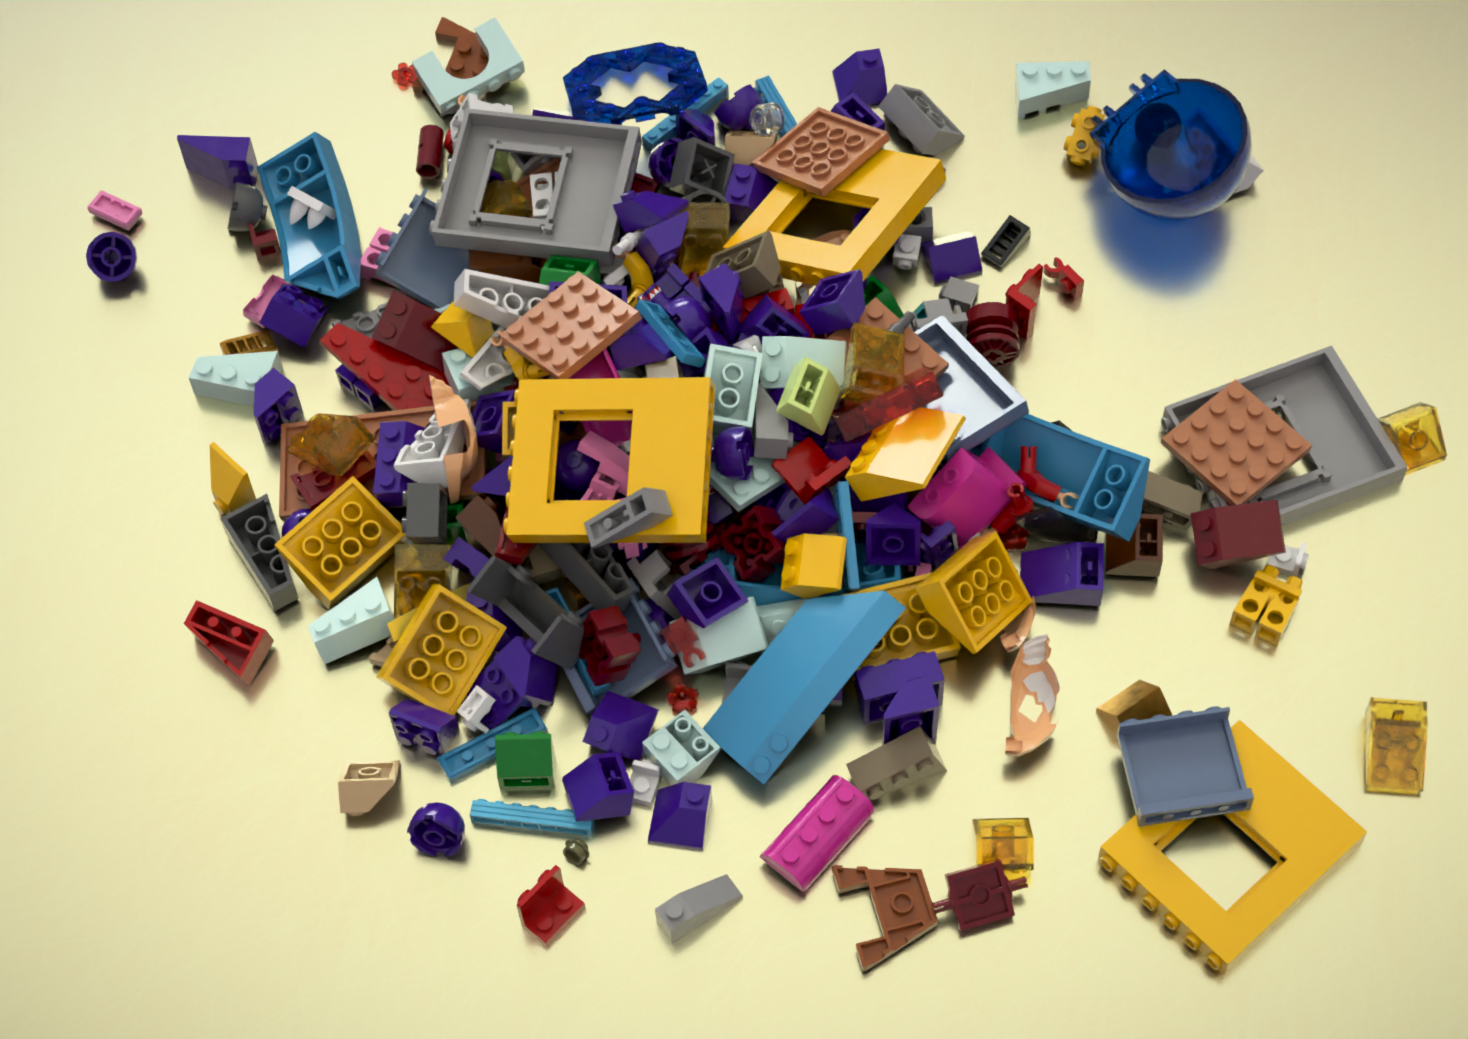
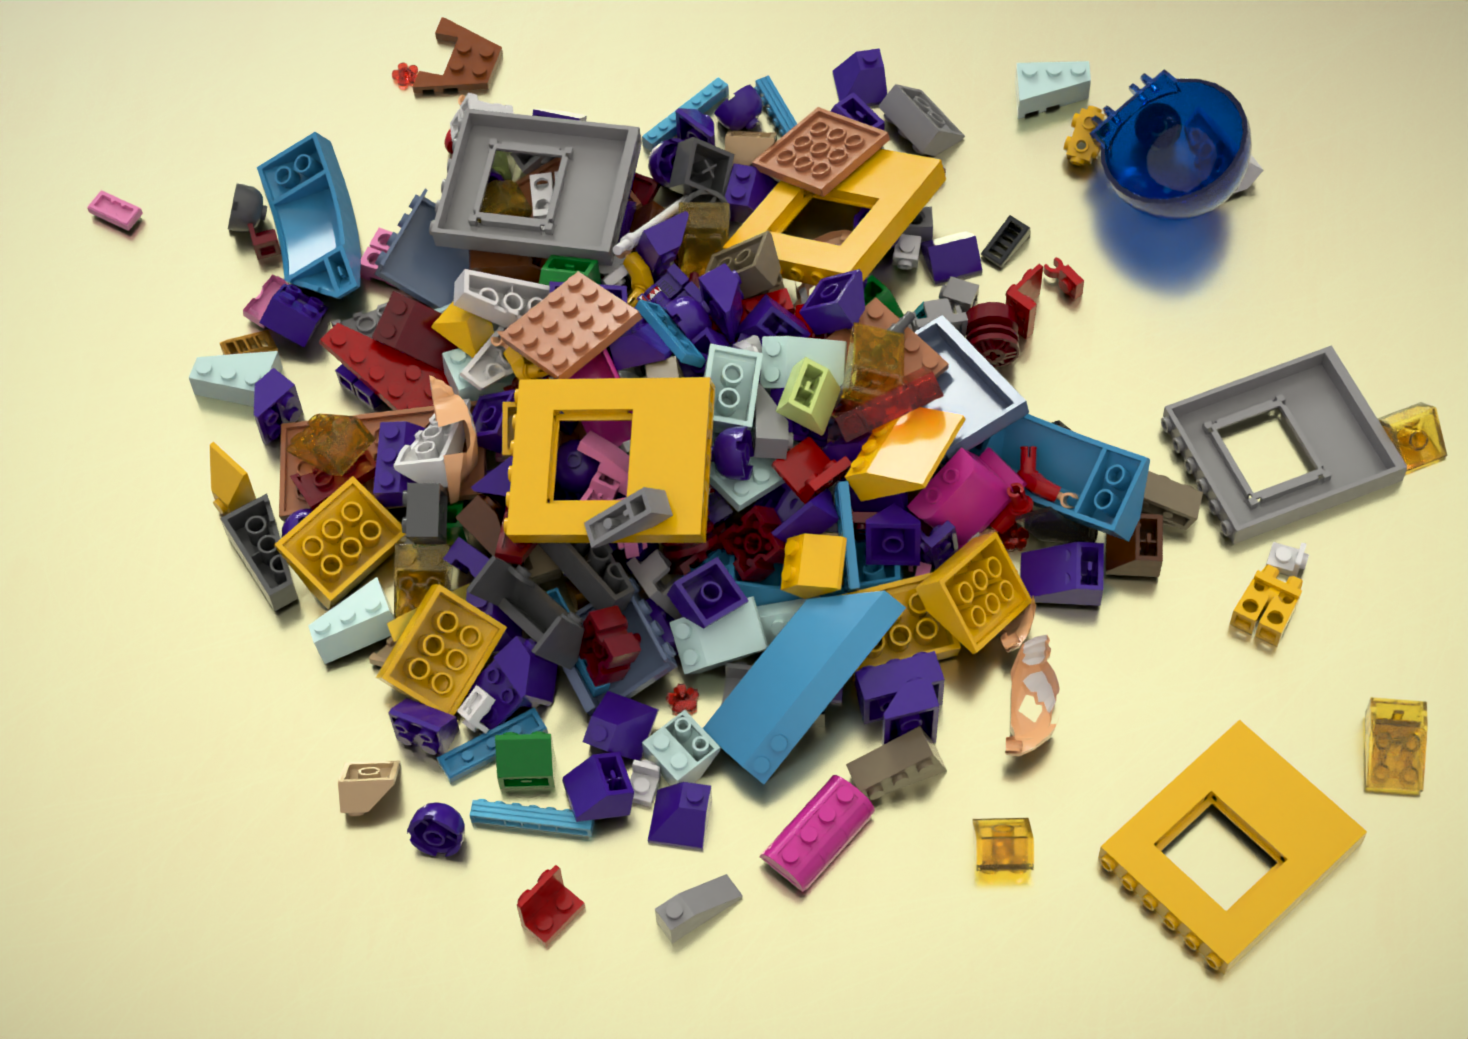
dark purple cylinder [86,232,138,282] -> none
dark purple slope [177,135,258,190] -> none
red wedge [183,600,274,687] -> none
white tile [287,186,336,229] -> none
light aqua arch [411,17,525,117] -> none
dark red pin [416,125,444,178] -> none
clear blue plate [562,42,708,125] -> none
olive plate [563,839,590,865] -> none
dark purple slope [613,190,689,233] -> none
clear red plate [660,616,706,668] -> none
clear head [749,102,786,136] -> none
dark orange wing [832,865,938,971] -> none
dark red plate [932,859,1028,931] -> none
pearl gold slope [1096,679,1172,734] -> none
sand blue panel [1116,706,1254,827] -> none
nougat plate [1161,379,1312,505] -> none
dark red slope [1190,500,1286,570] -> none

